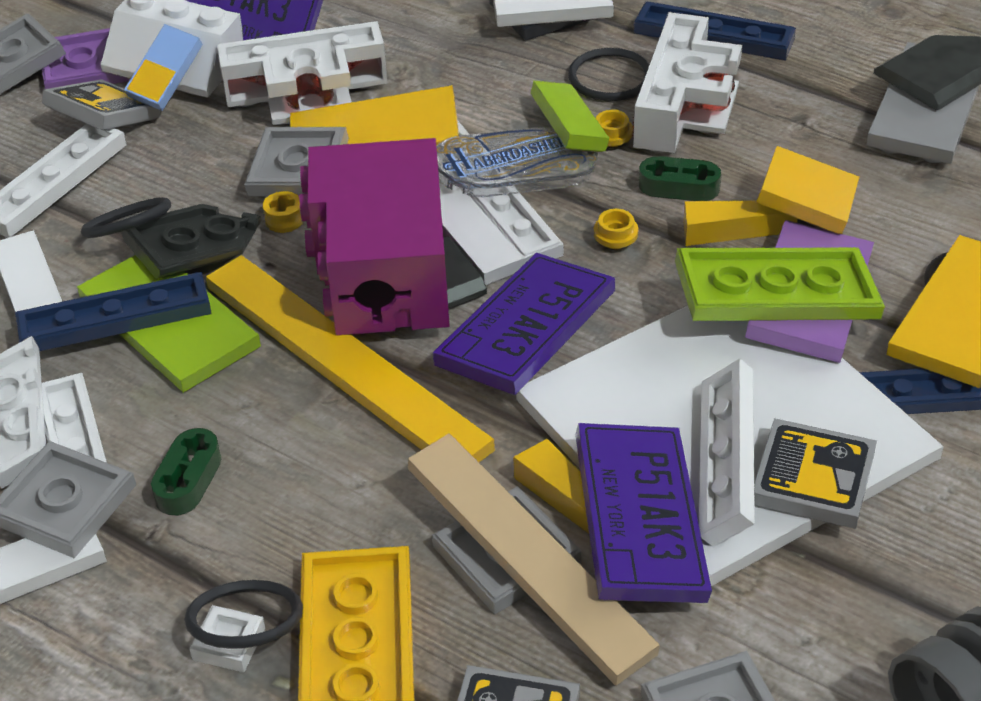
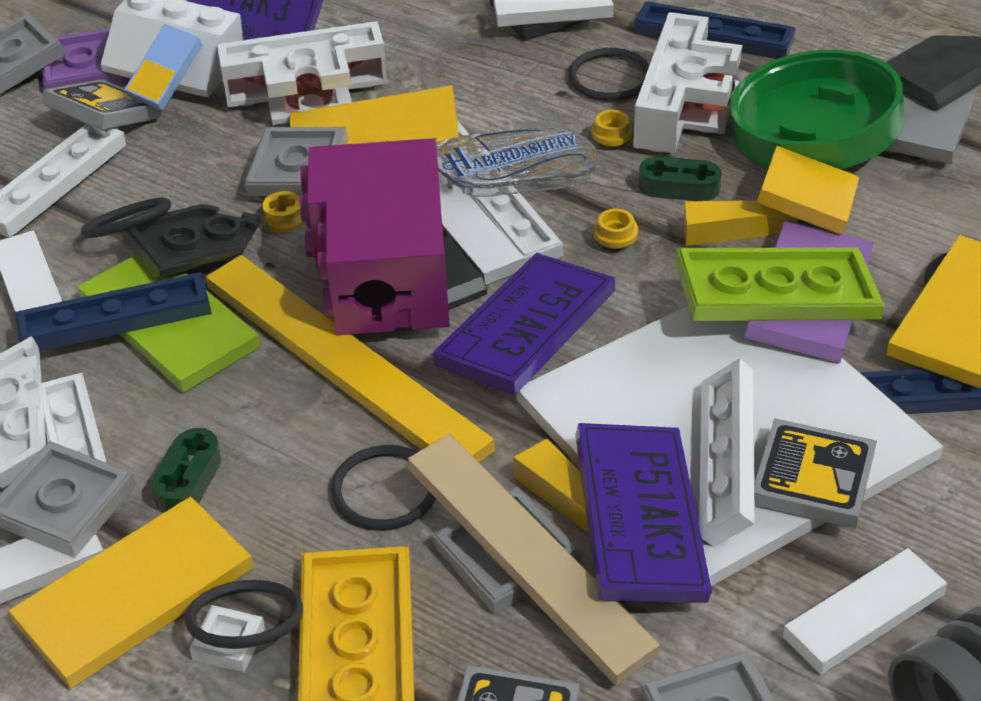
lime tile [530,80,609,152] -> none
none -> yellow tile [8,496,254,689]
none -> black tyre [331,445,436,530]
none -> green piece [730,49,905,170]
none -> white tile [783,548,947,675]

